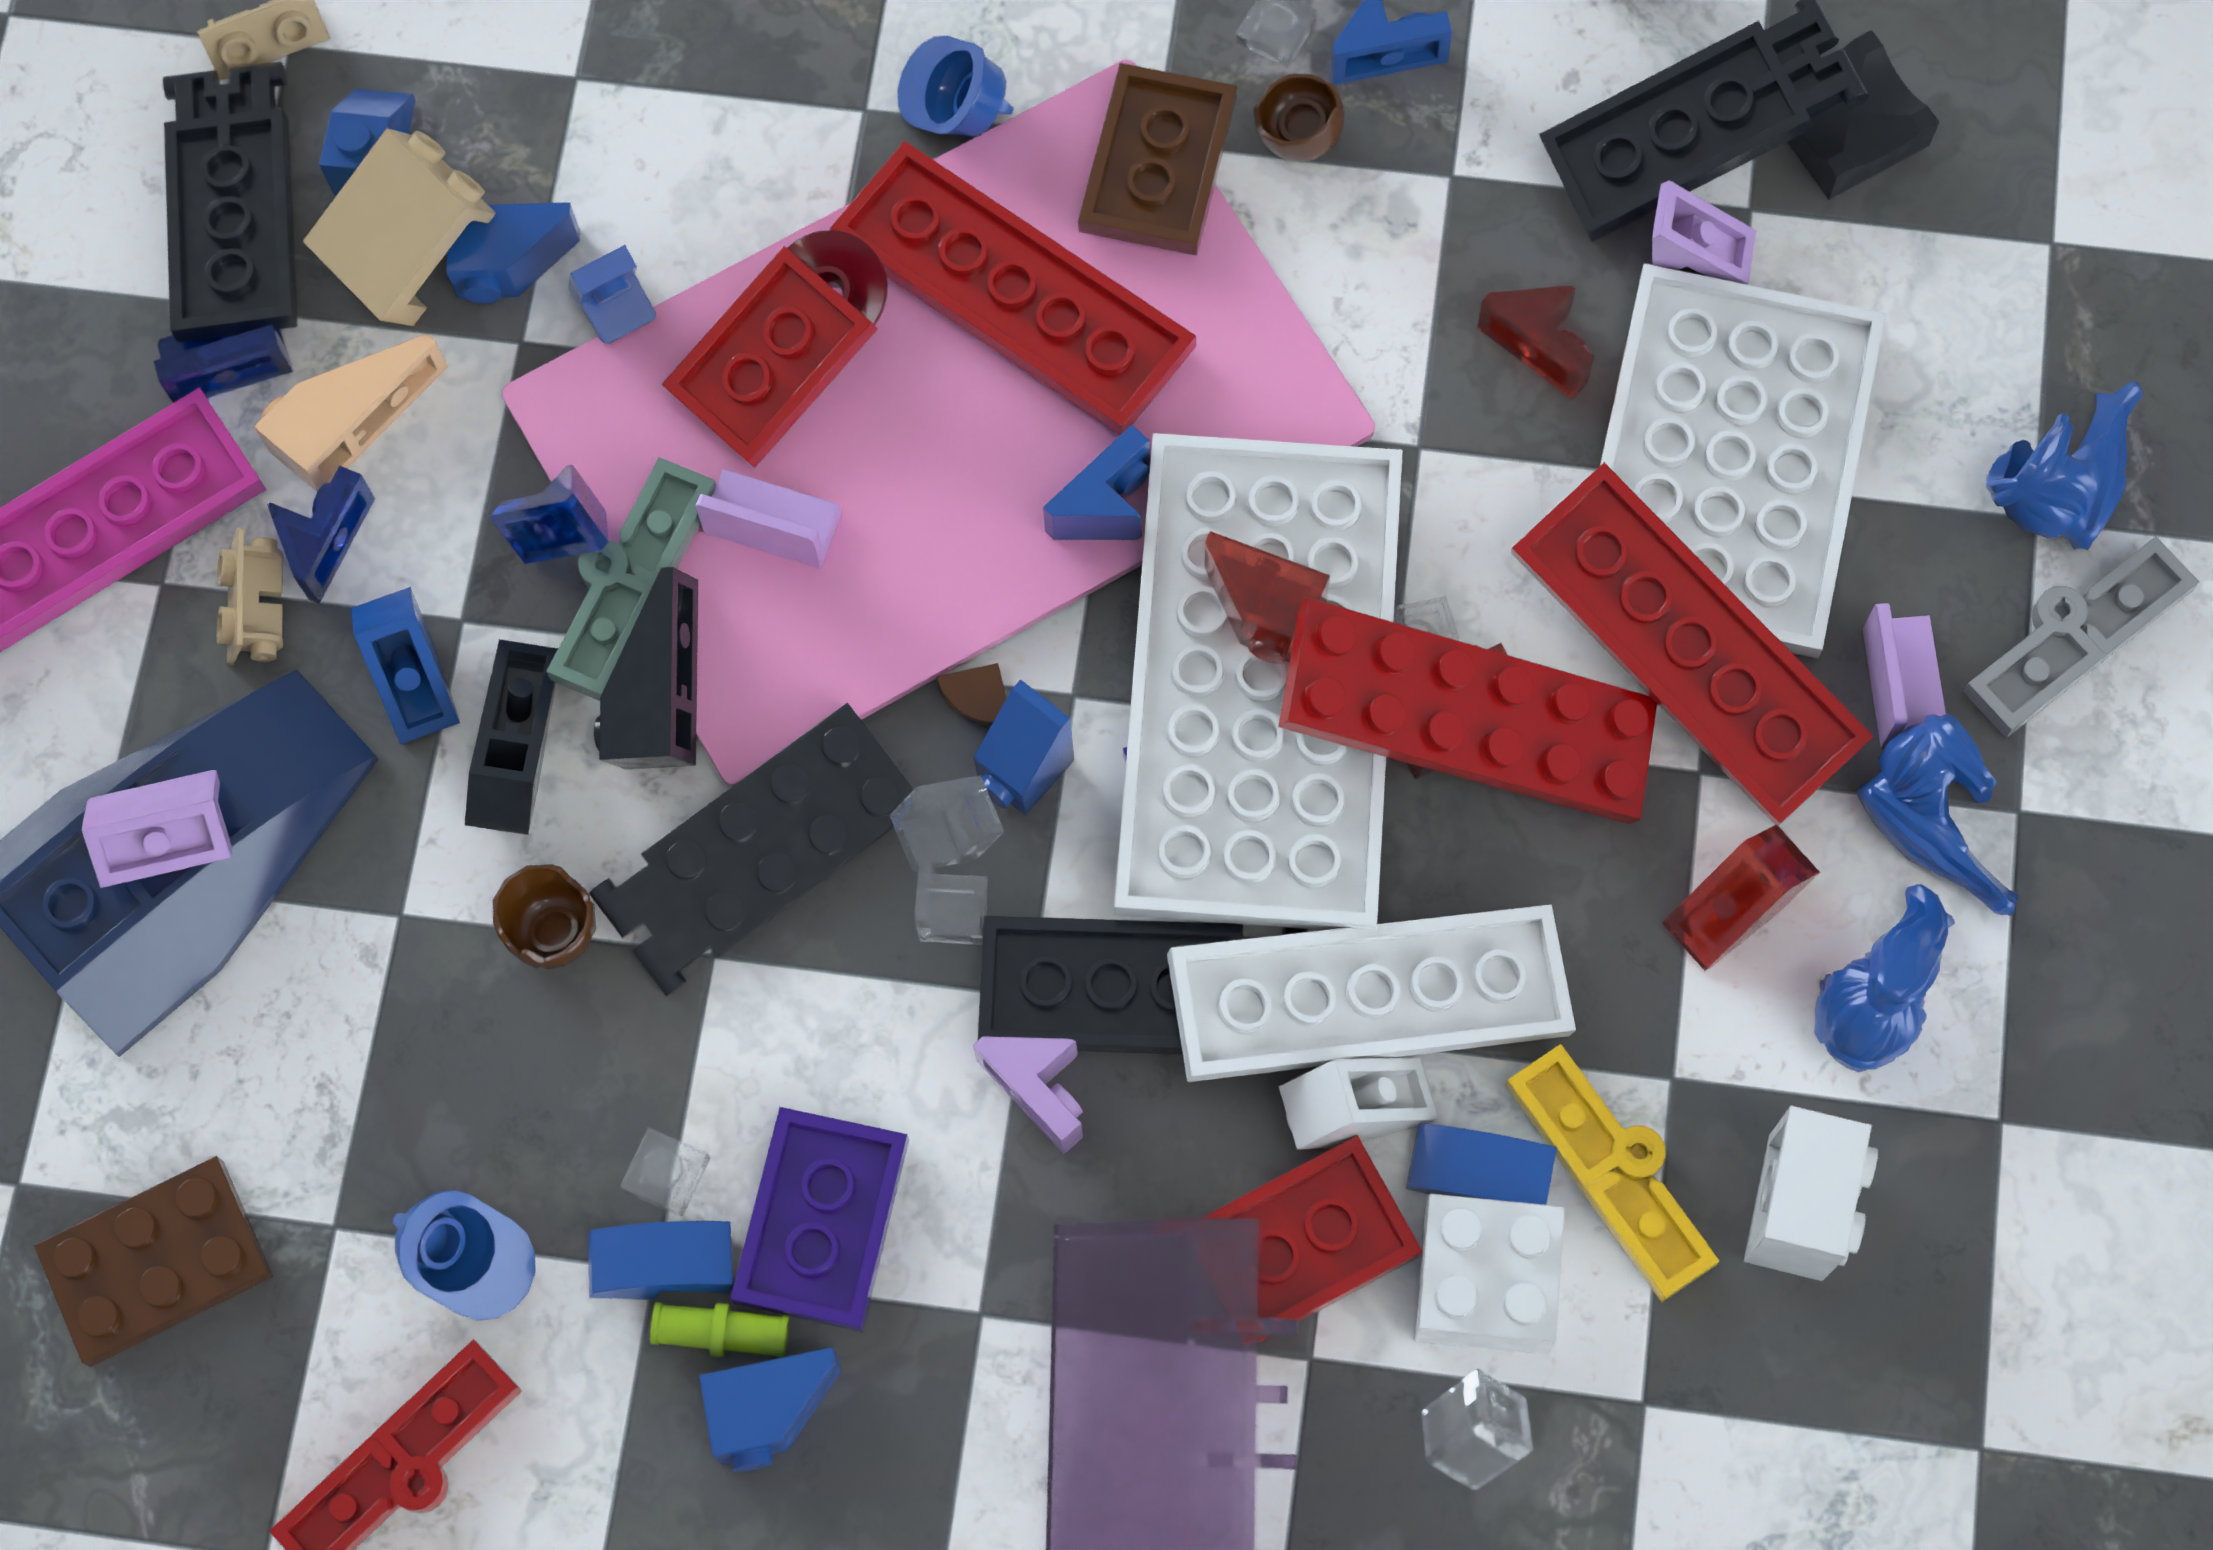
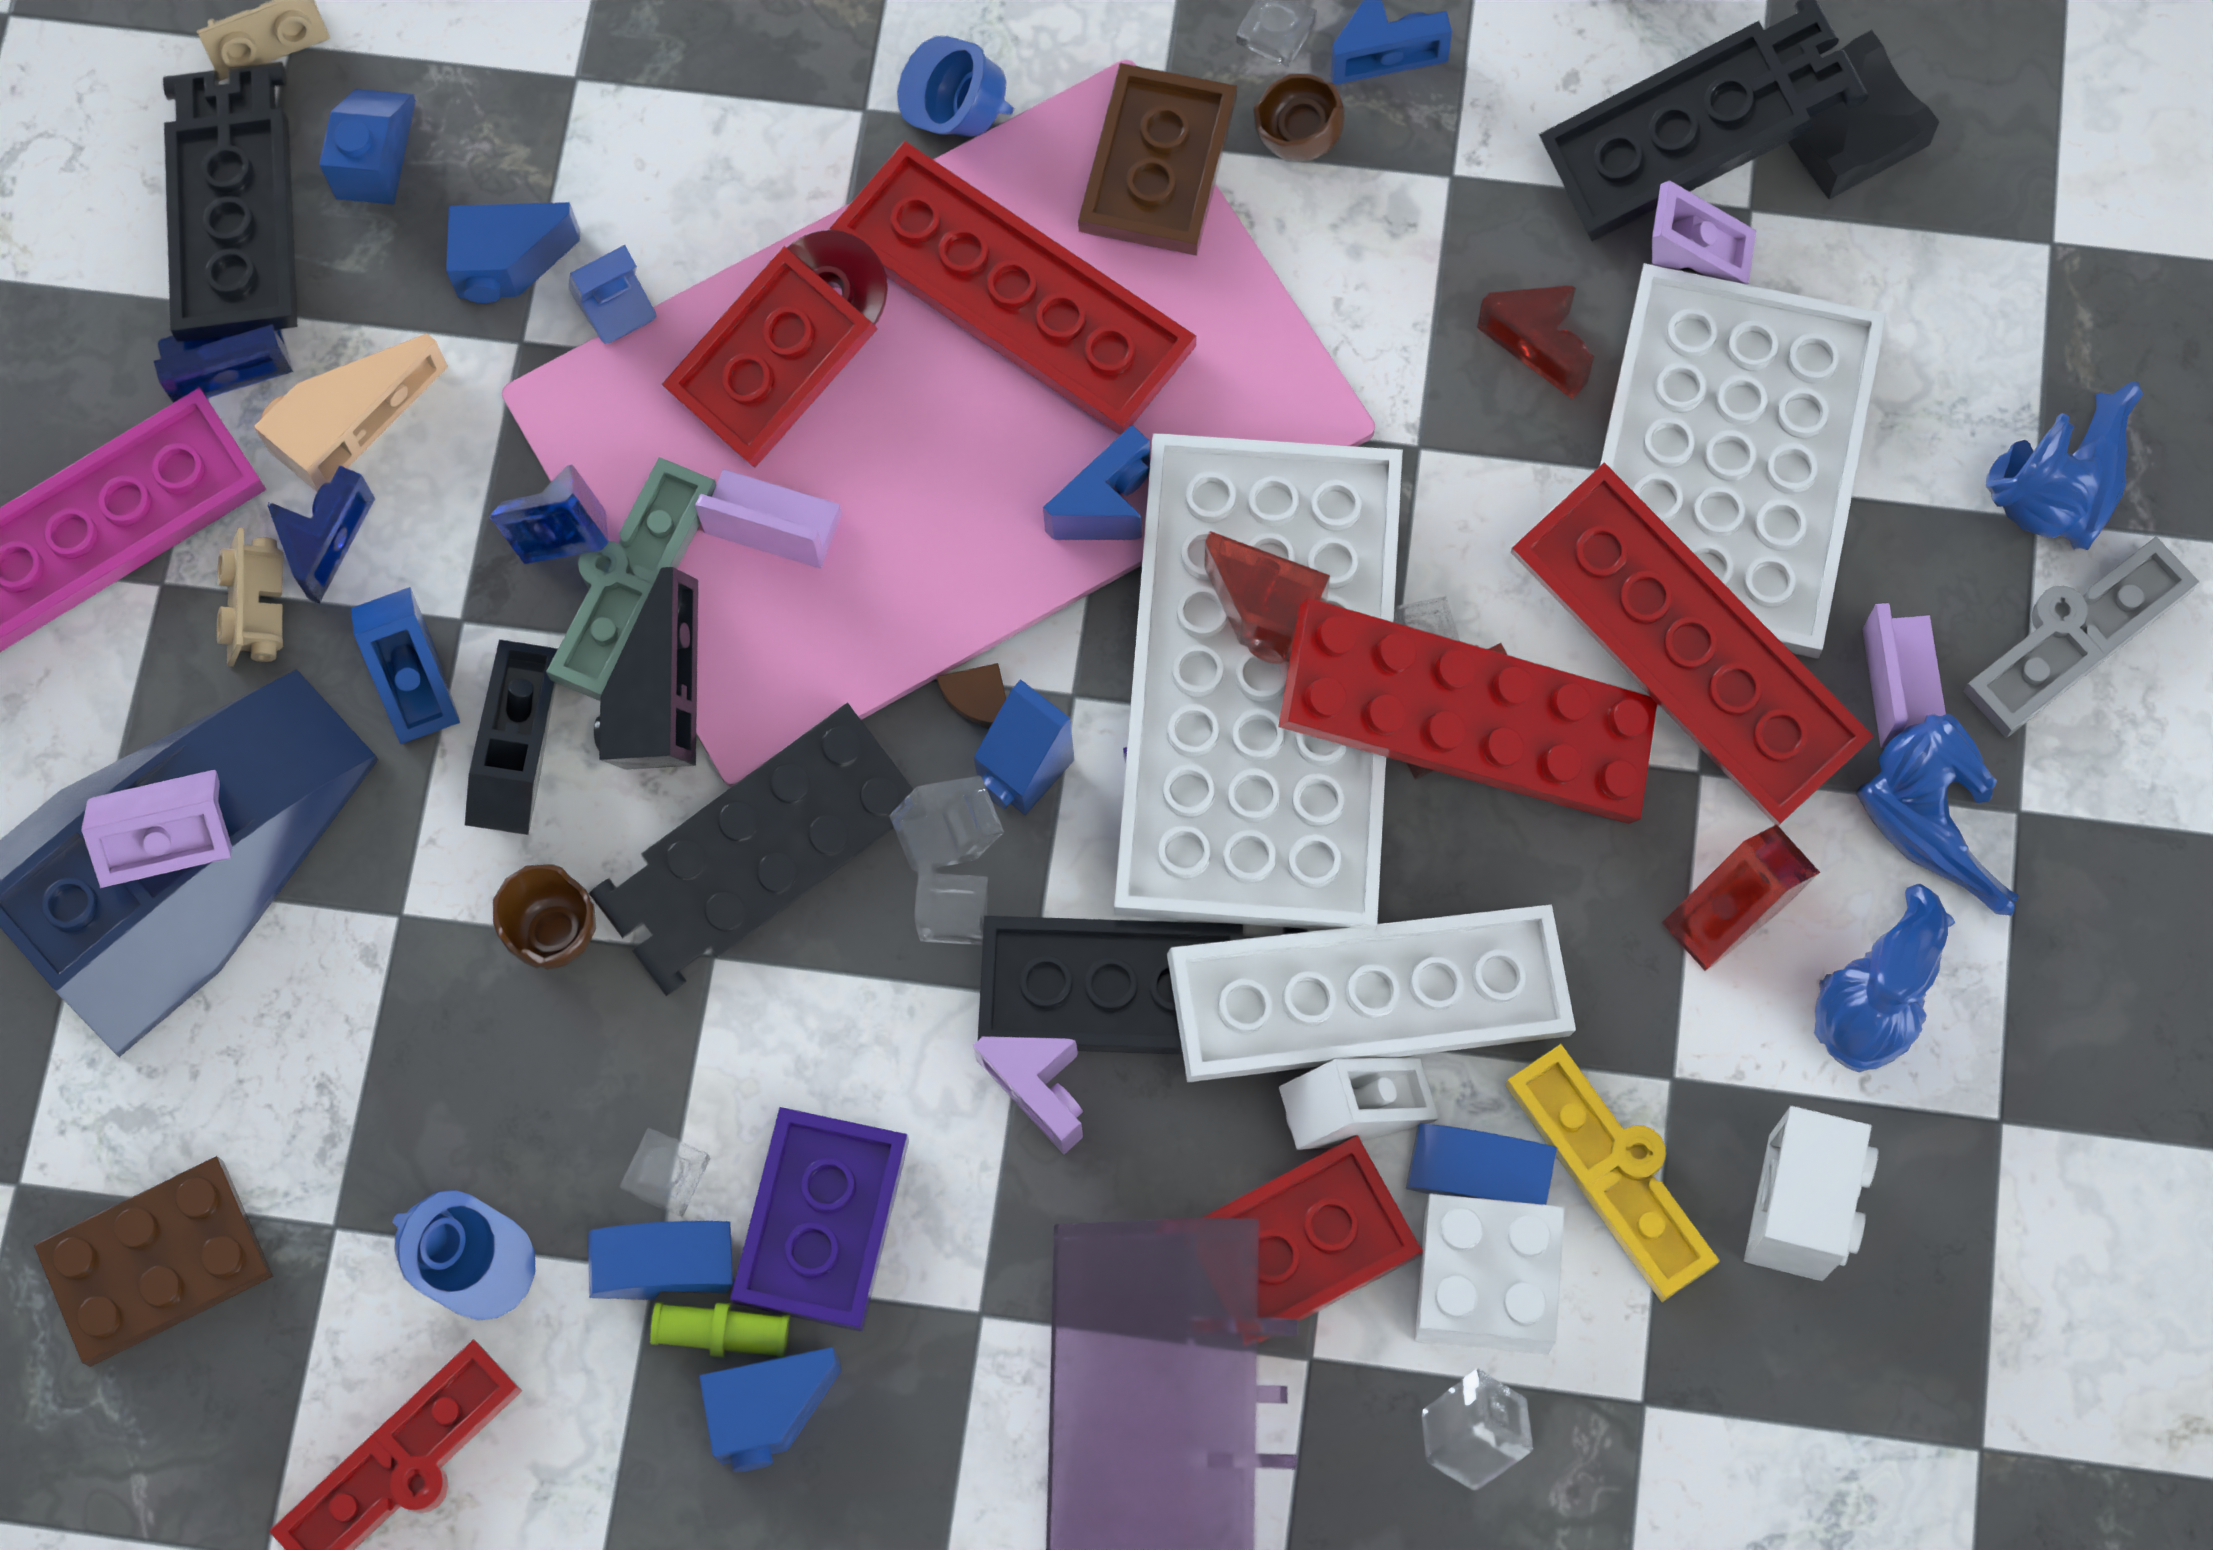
tan panel [303,128,496,326] -> none

